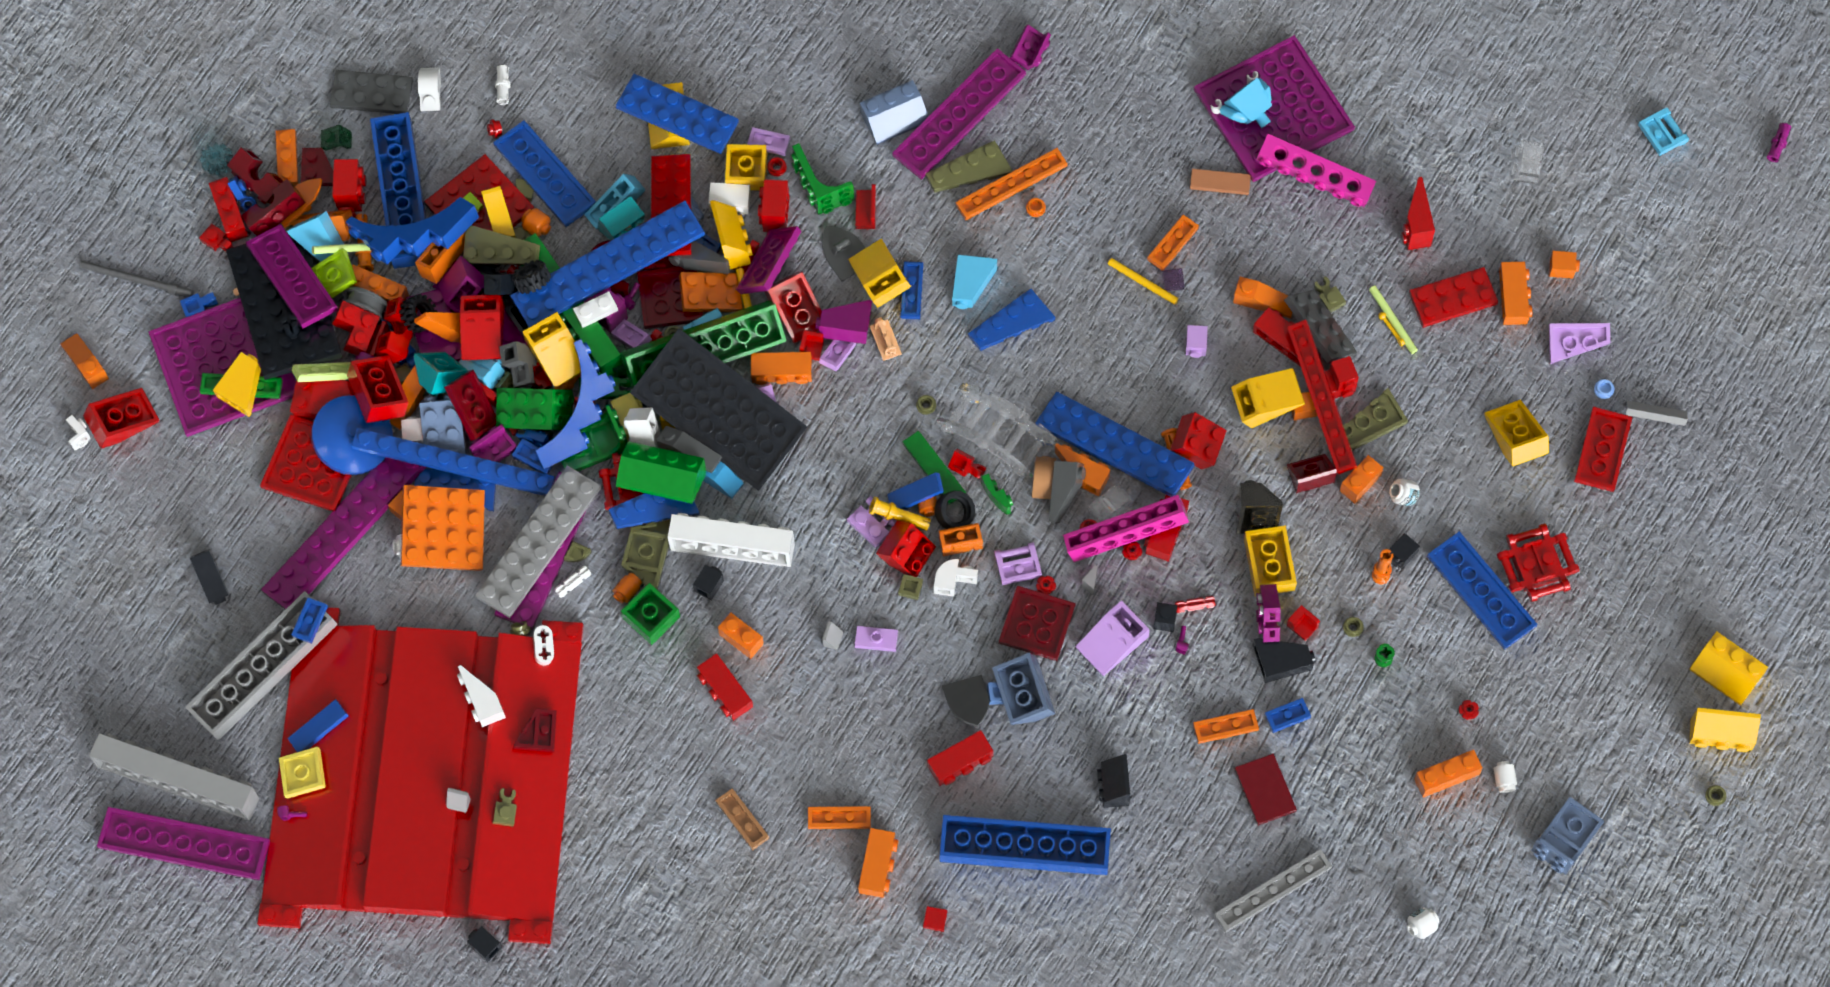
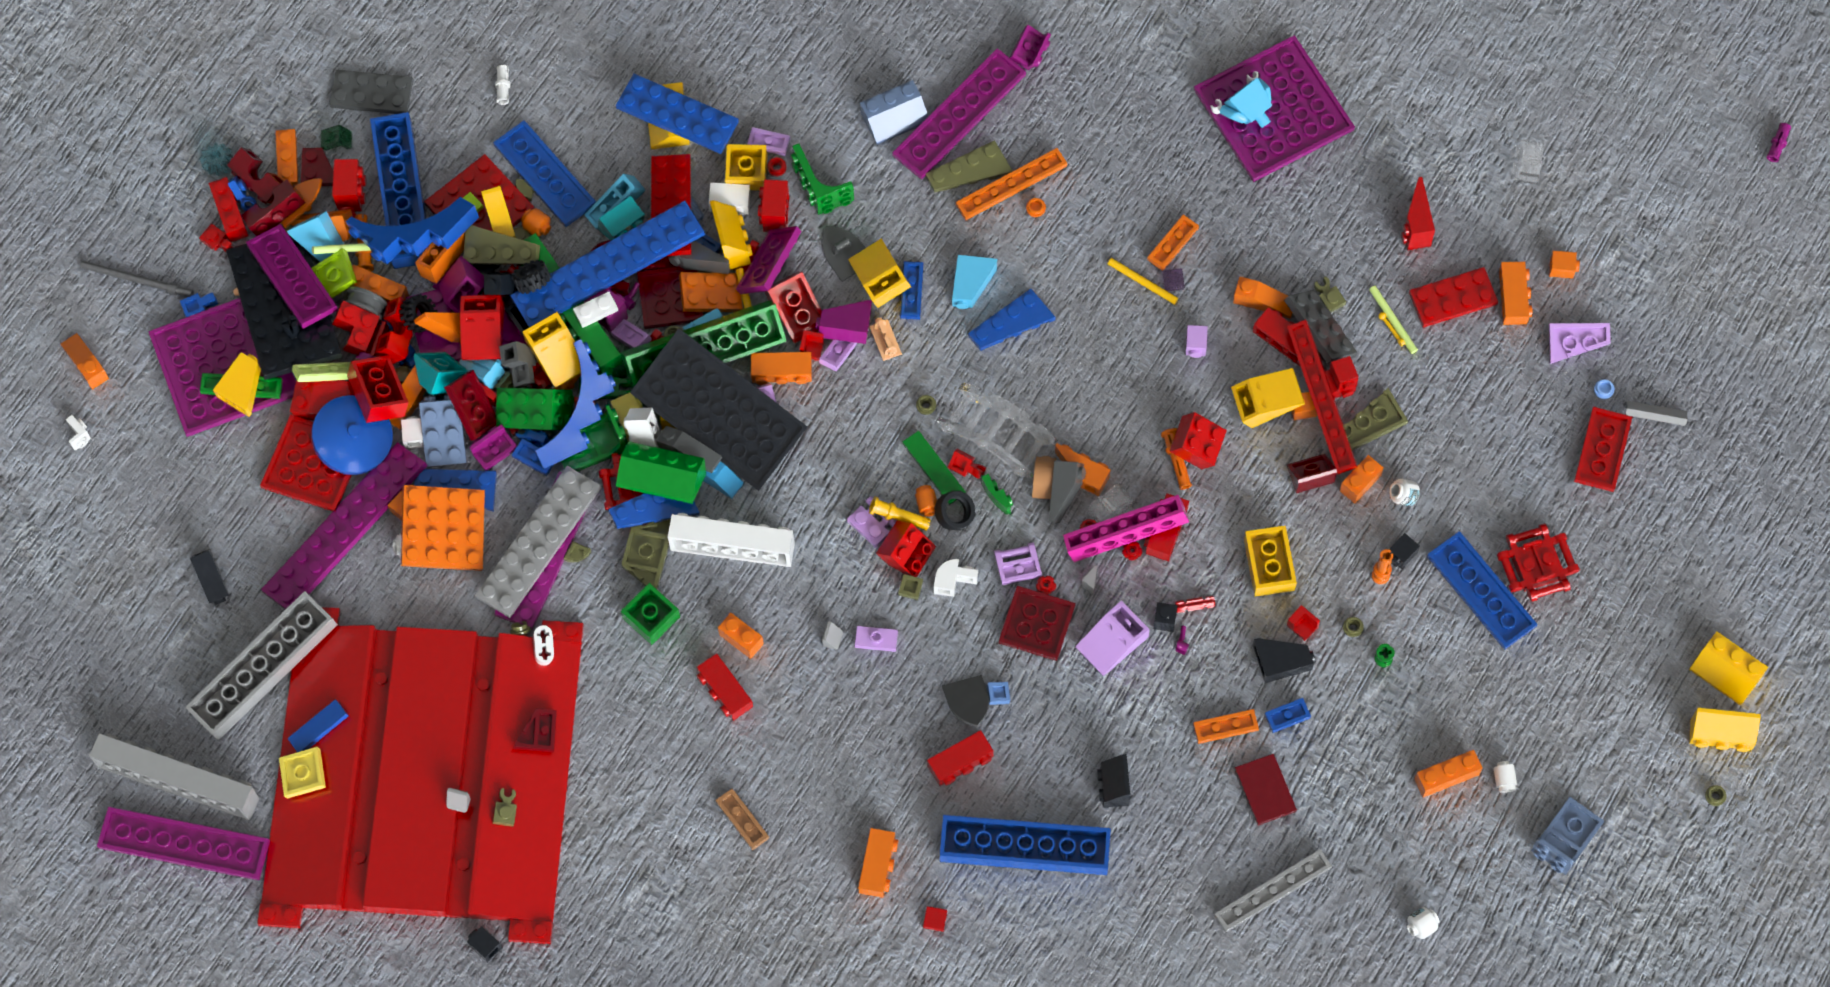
red slope [83,388,160,449] -> none
magenta hand [277,806,307,821] -> none
blue plate [291,598,328,644] -> none
blue plate [352,428,554,496] -> none
white brick [418,67,441,111] -> none
white slope [457,665,506,727] -> none
red plate [487,119,502,139] -> none
white axle [555,566,591,598] -> none
orange brick [612,573,642,603] -> none
black brick [693,565,724,601] -> none
orange plate [808,806,871,829] -> none
red panel [855,184,876,229] -> none
blue tile [887,472,944,510] -> none
orange brick [939,523,983,557] -> none
sand blue slope [992,652,1055,725] -> none
blue plate [1035,391,1194,497] -> none
nougat tile [1190,169,1251,195] -> none
clear smoke slope [1235,480,1283,534] -> none
dark pink brick [1256,134,1376,207] -> none
magenta piece [1256,584,1280,642] -> none
red plate [1458,700,1479,720] -> none
yellow slope [1484,399,1549,467] -> none
medium azure plate [1638,108,1689,156] -> none

